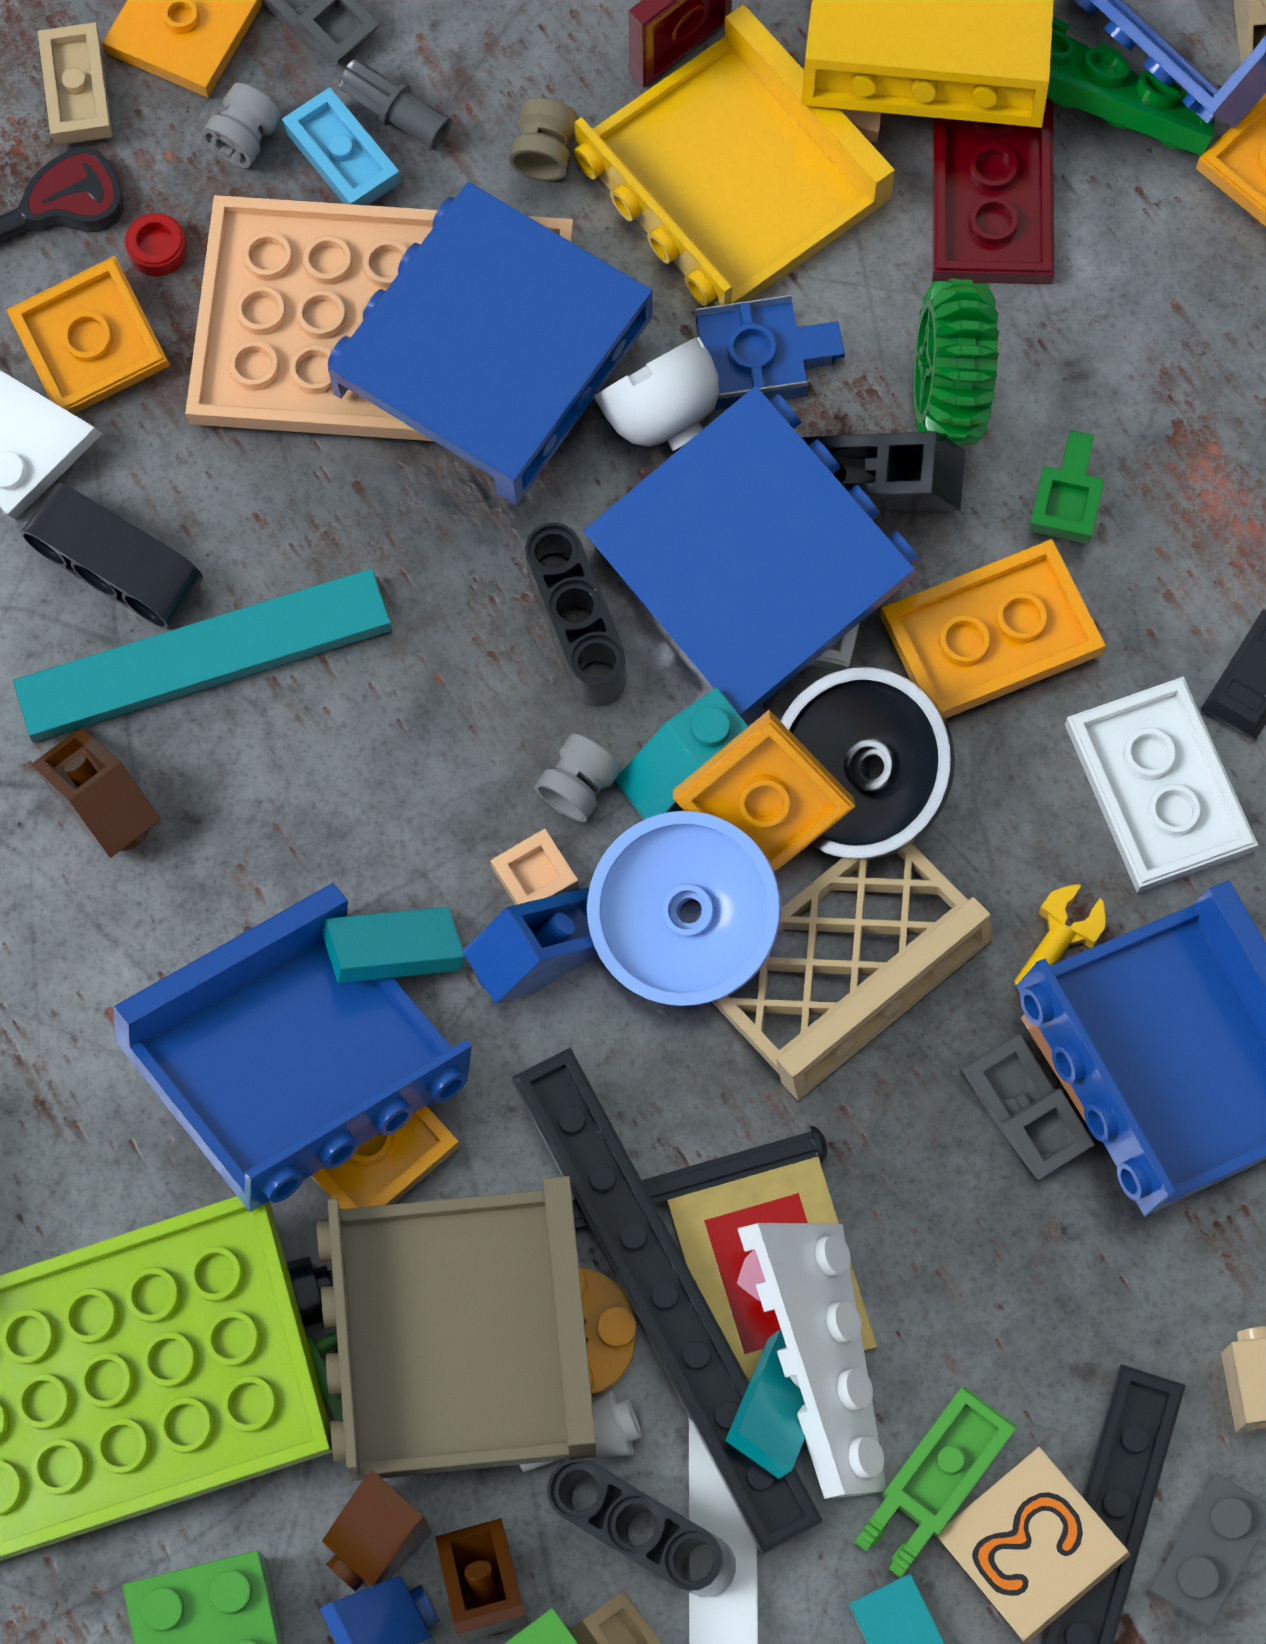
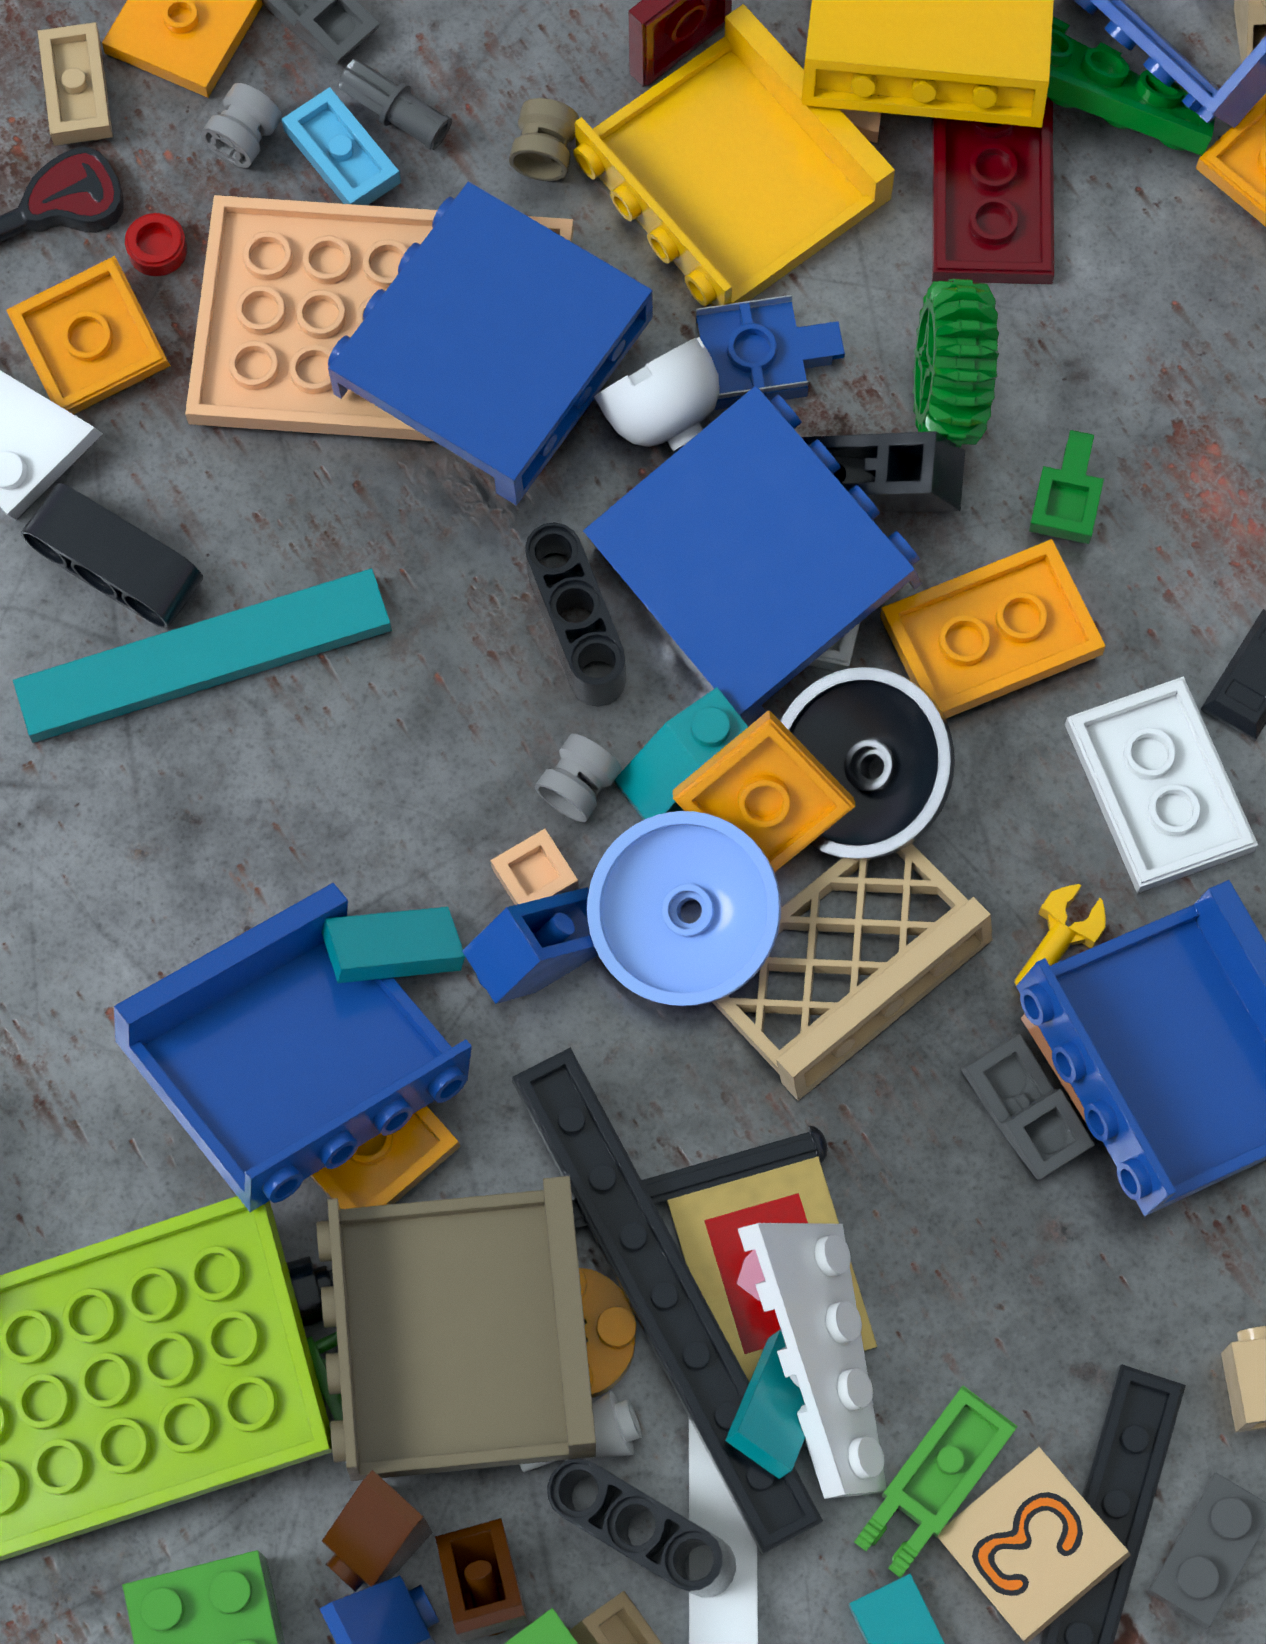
reddish brown slope [31,727,161,858] -> none

